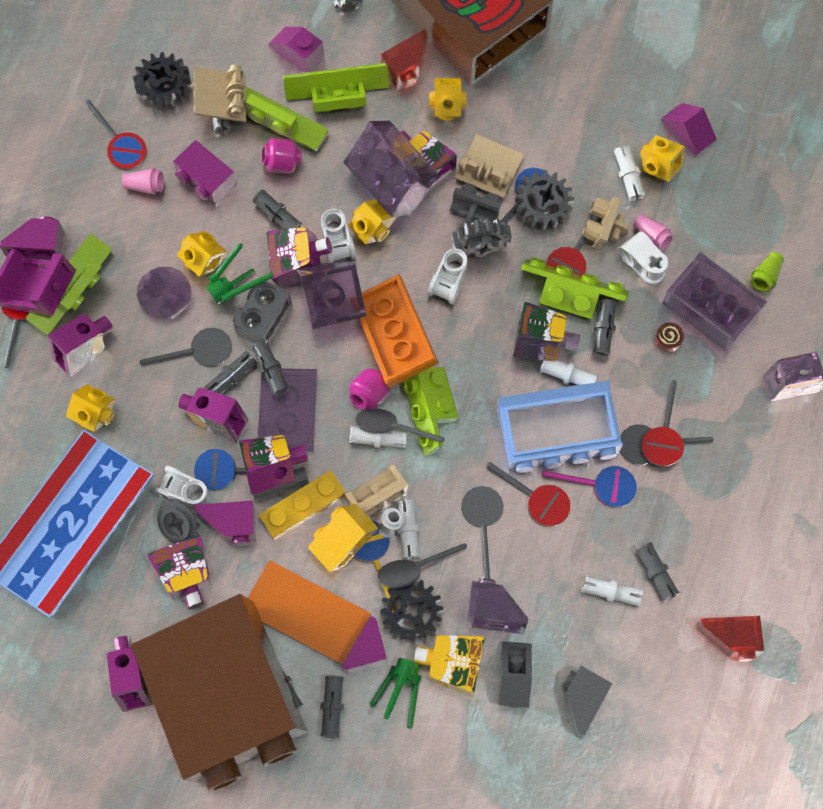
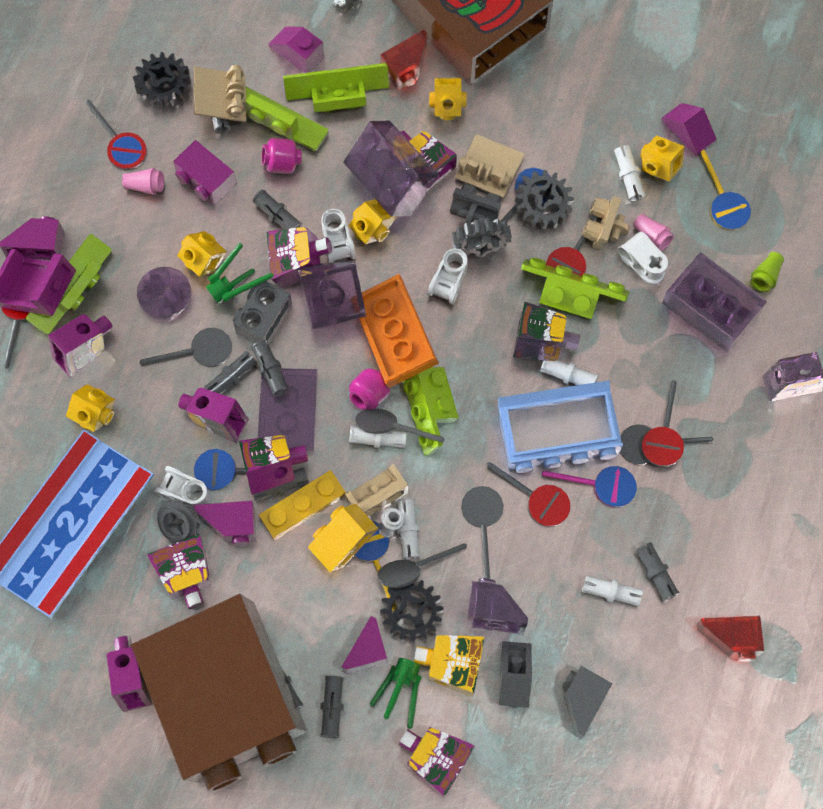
orange tile [248,560,371,665] -> none
dark grey pin [592,299,617,357] -> none
tile [655,323,684,352] -> none
none -> torso [398,727,475,798]
none -> blue piece [701,150,751,230]

